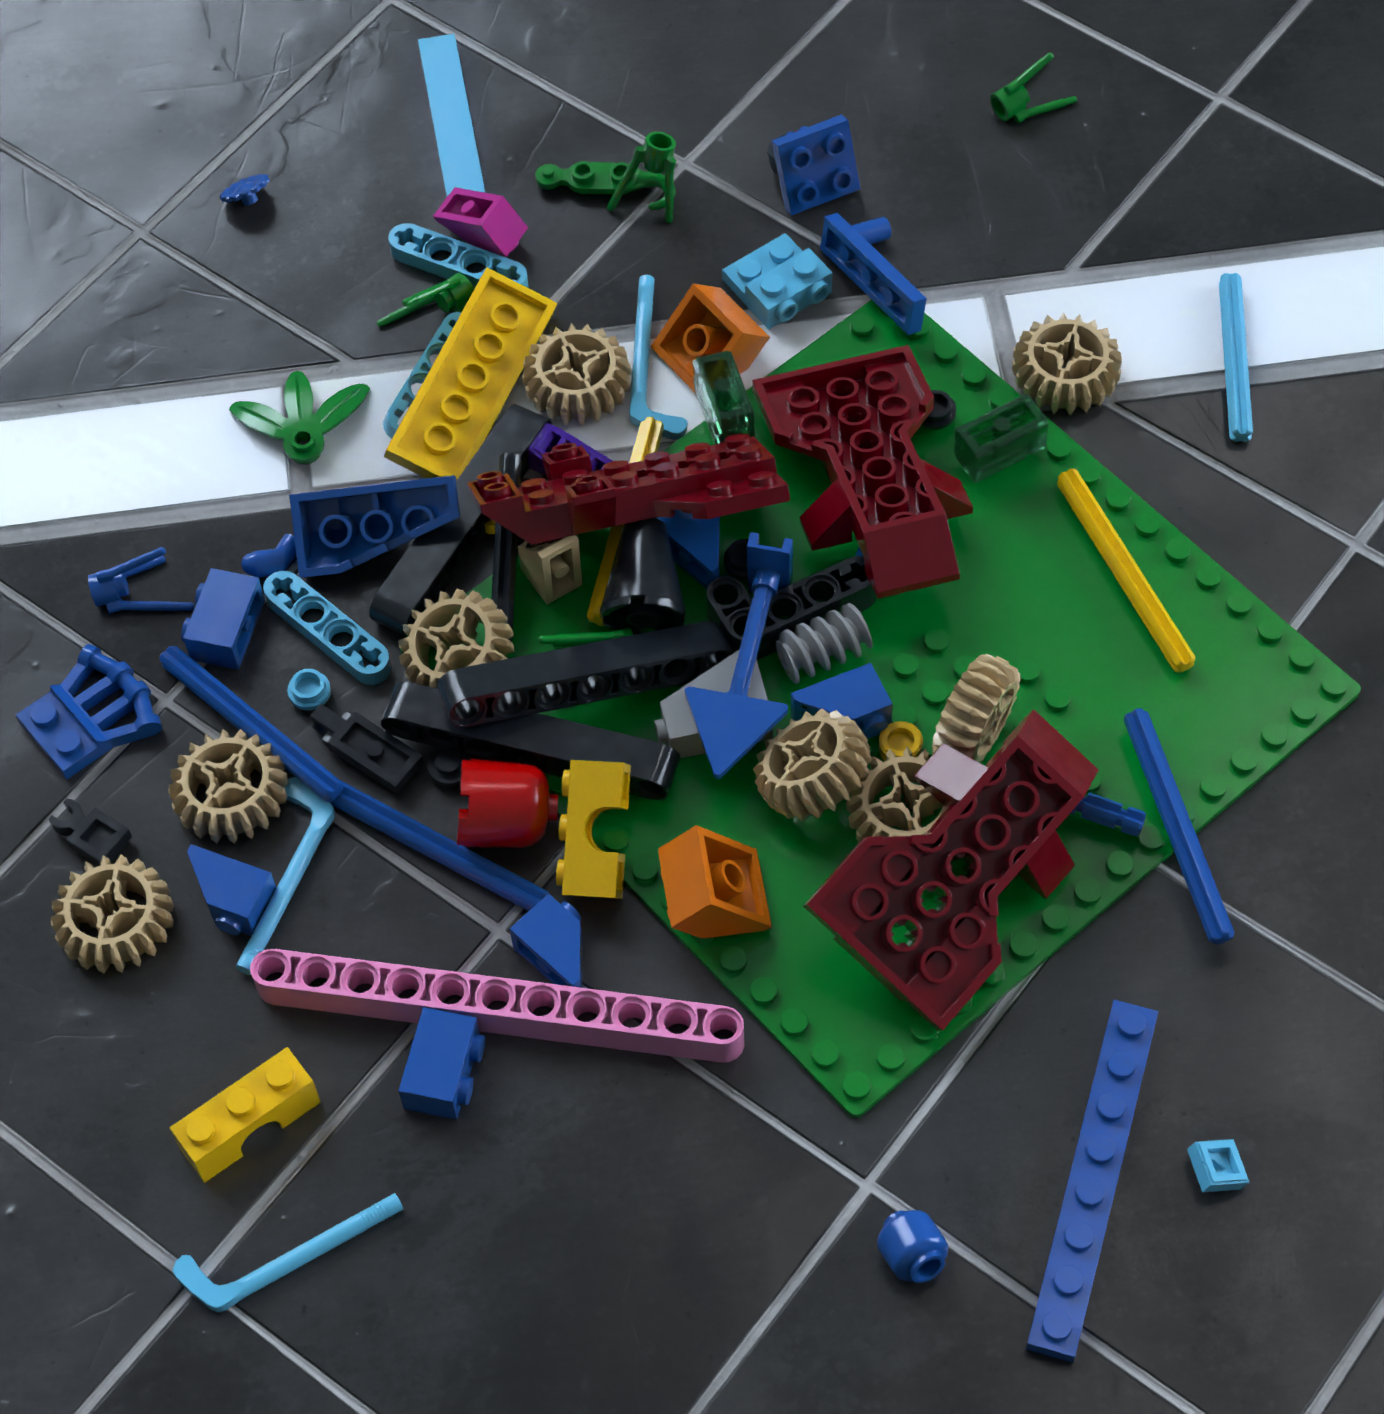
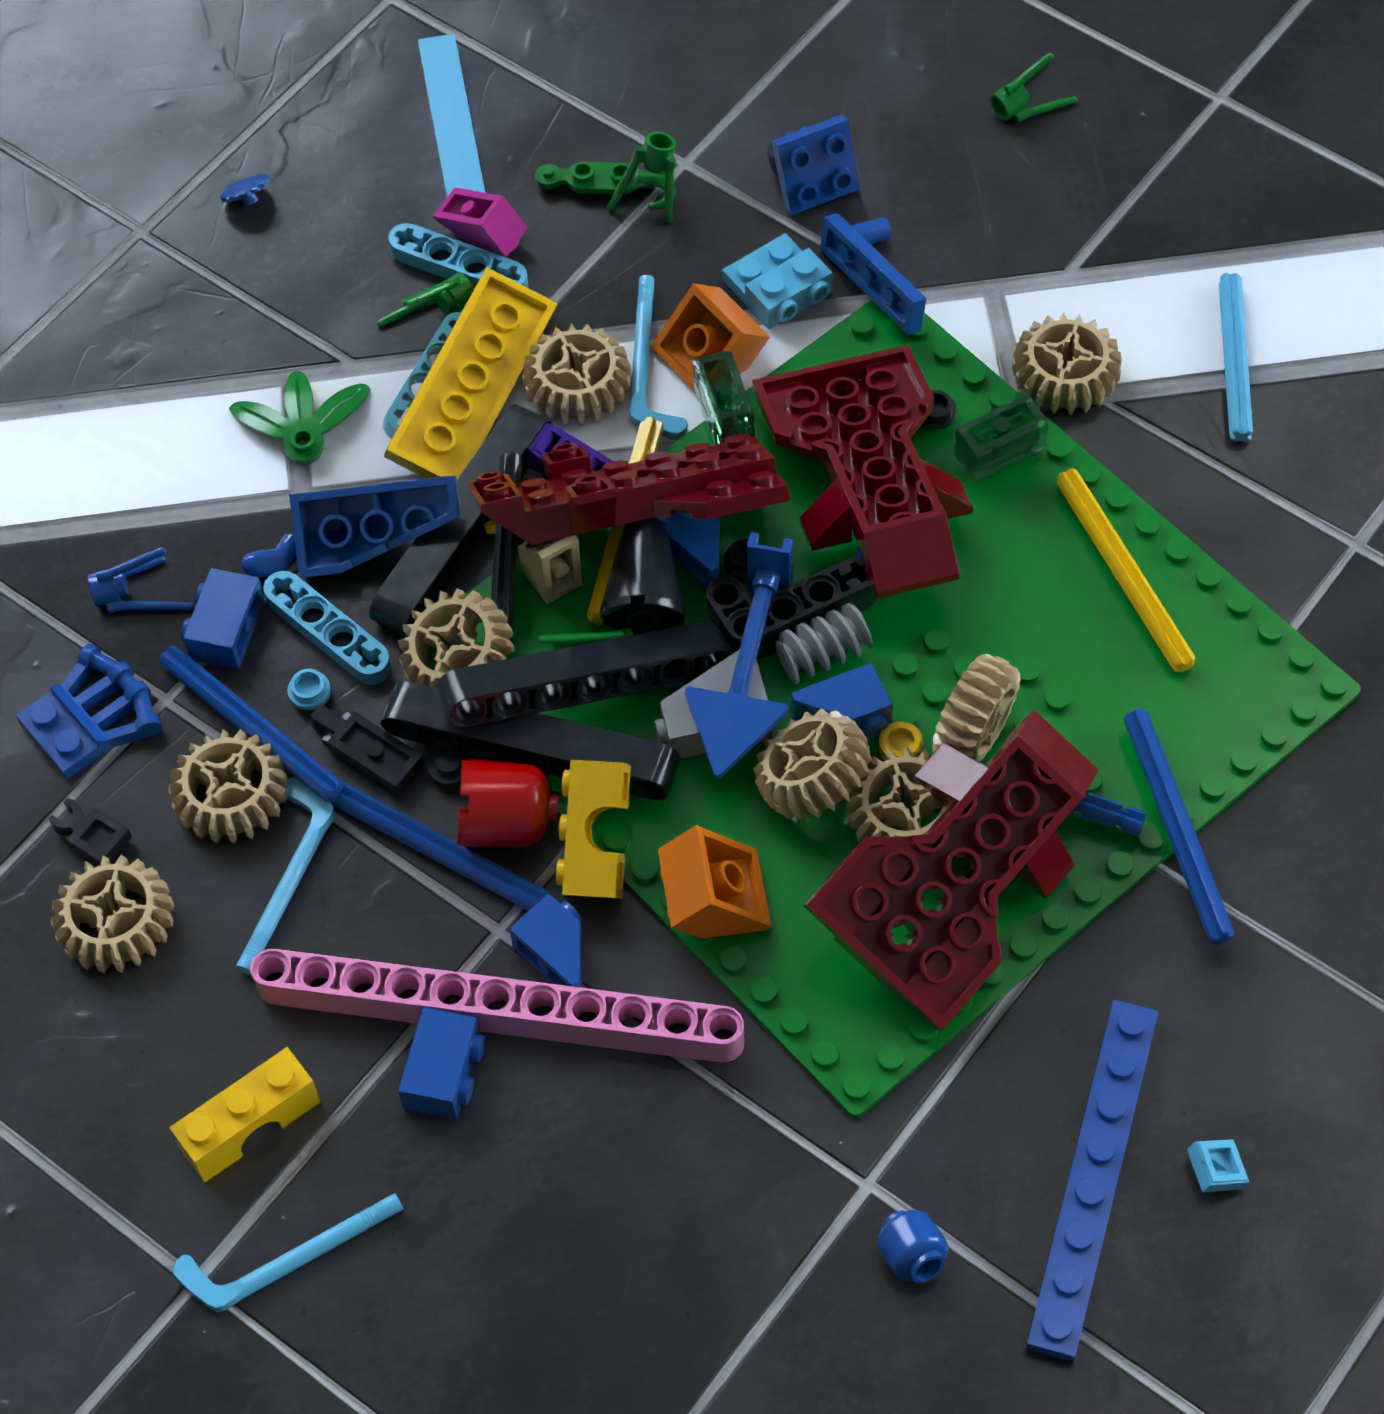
blue slope [187,844,276,936] -> none

